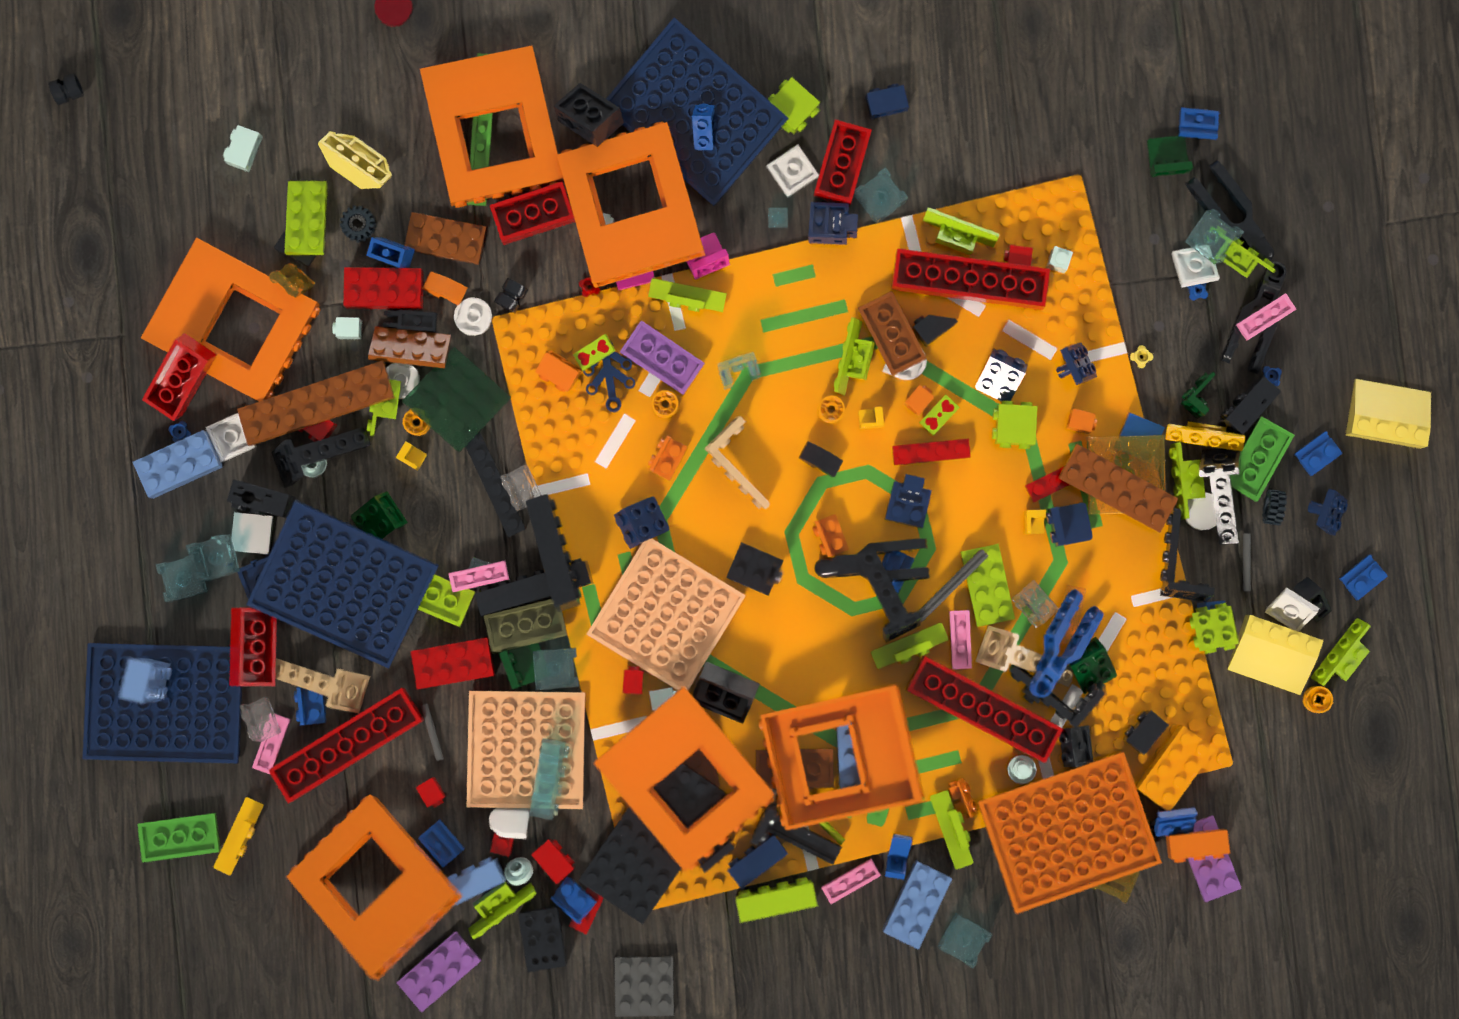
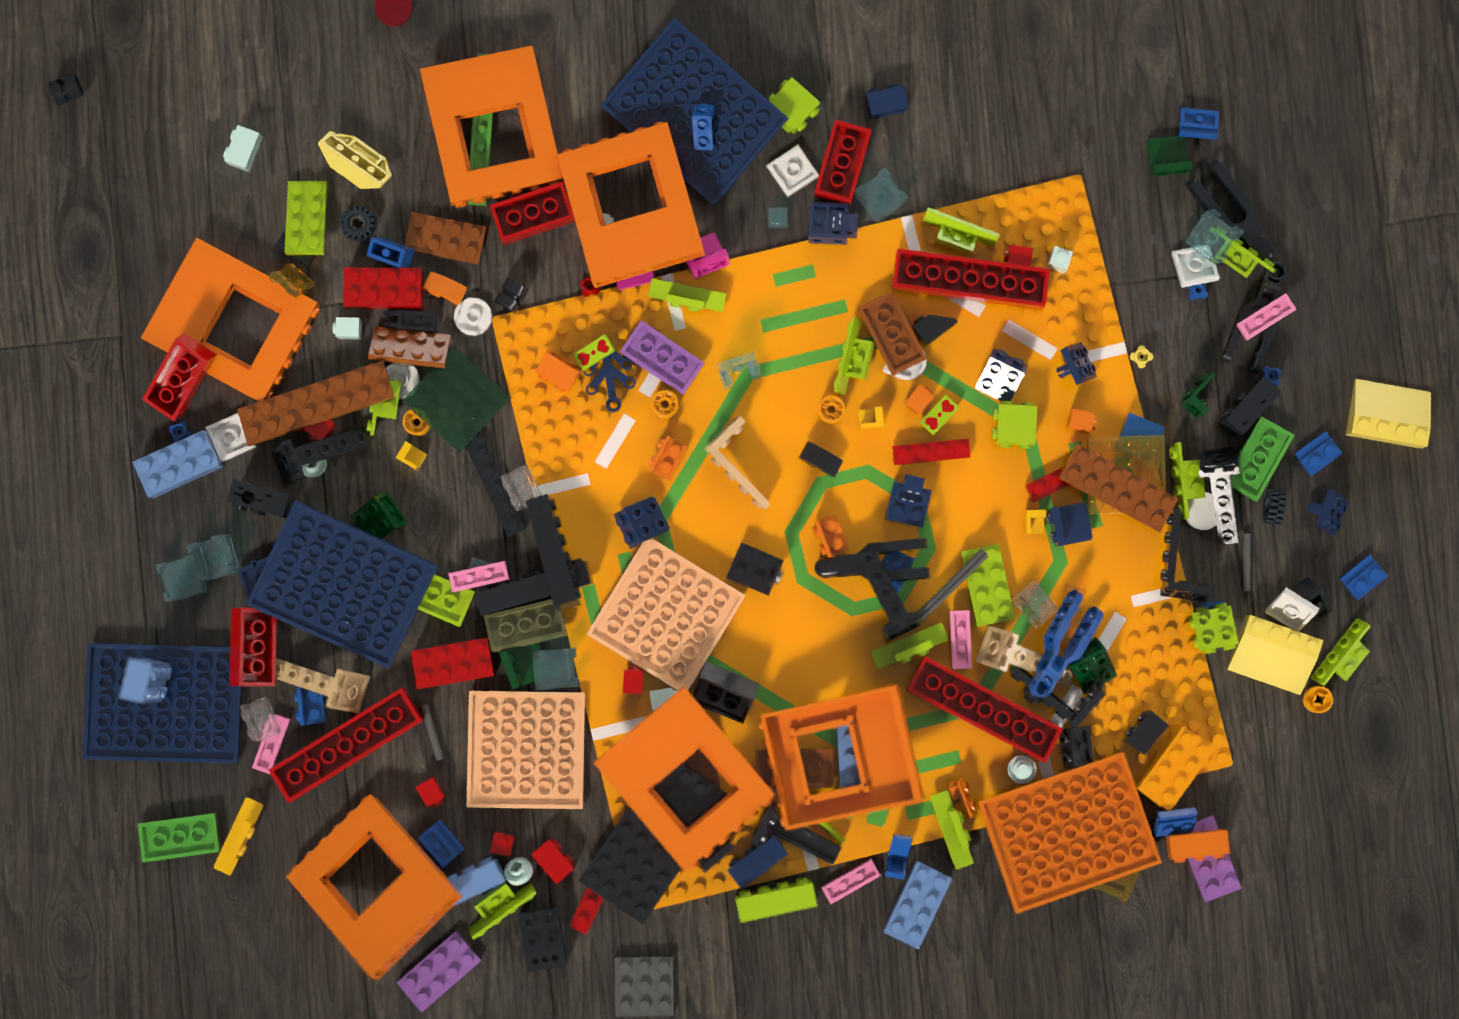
white tile [230,512,274,554] -> none
white tile [489,808,530,839] -> none
clear light blue brick [529,738,569,820] -> none
blue plate [550,877,597,924] -> none
black piece [553,83,624,147] -> none
clear light blue panel [937,913,993,969] -> none
yellow bracket [1165,421,1245,451] -> none

